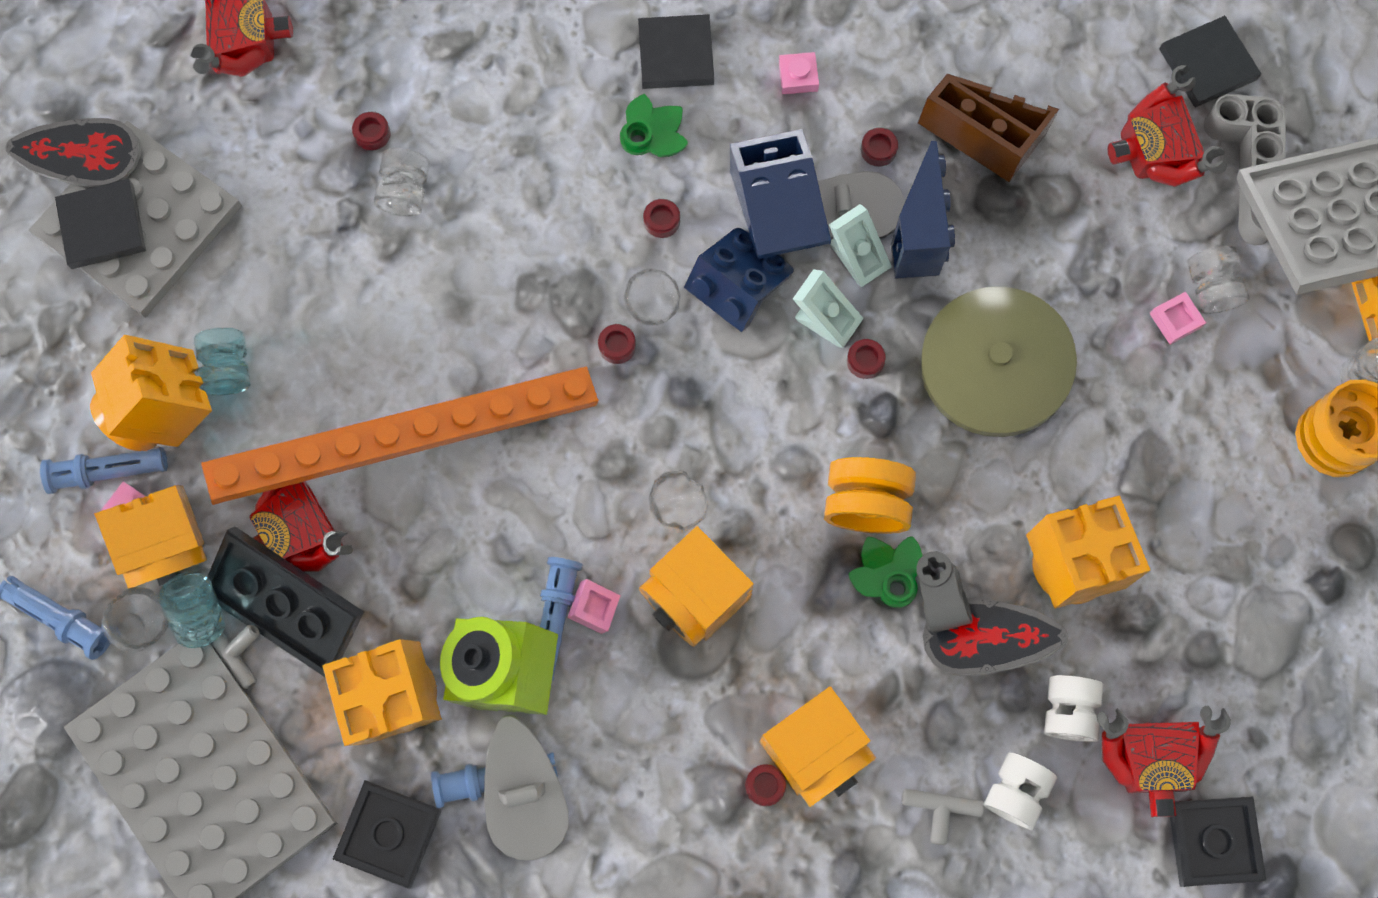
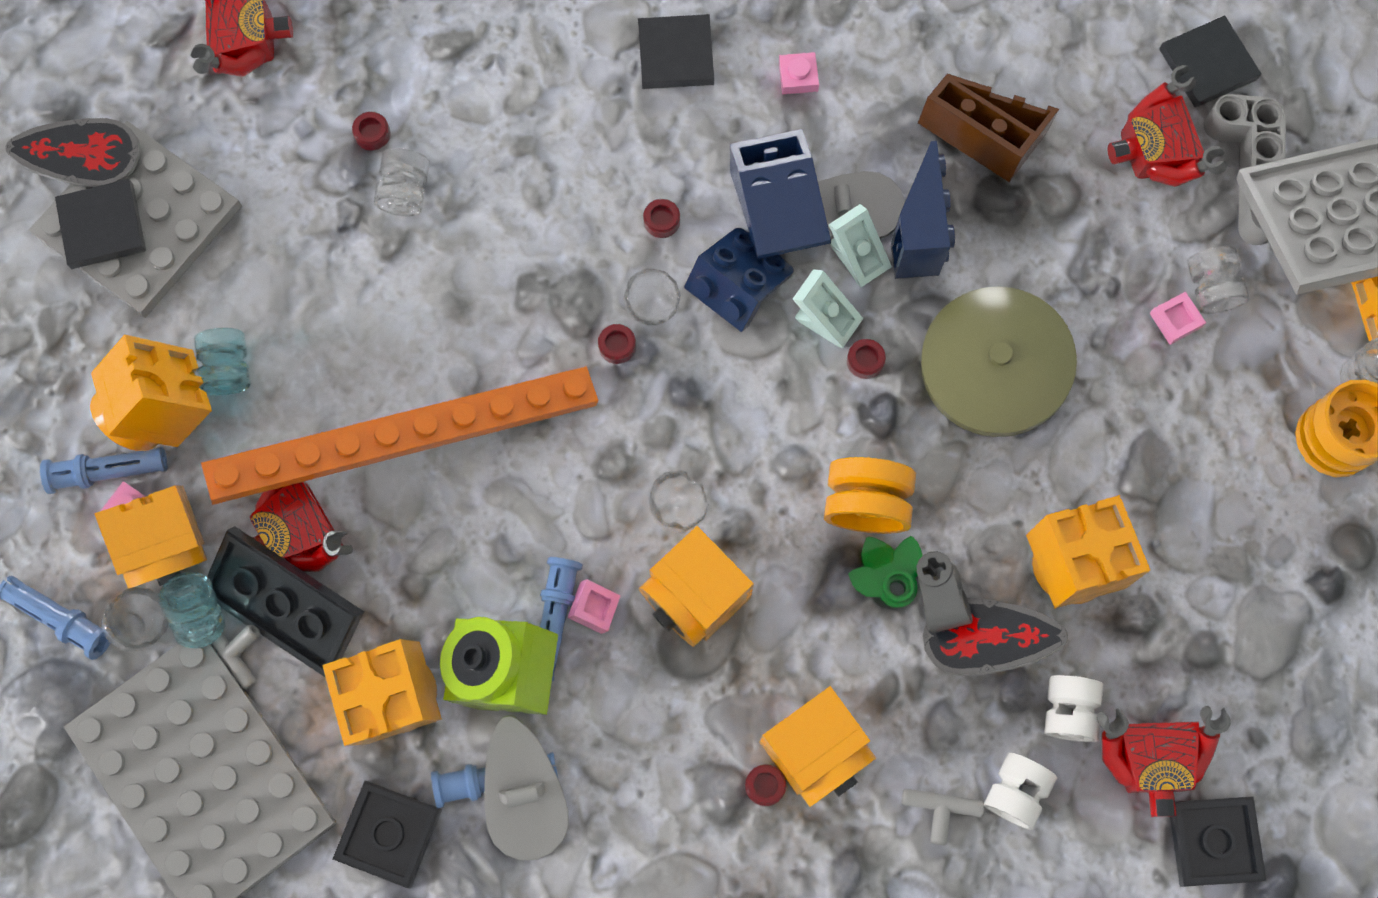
green plate [620,94,688,157] -> none
dark red tile [860,128,898,167] -> none

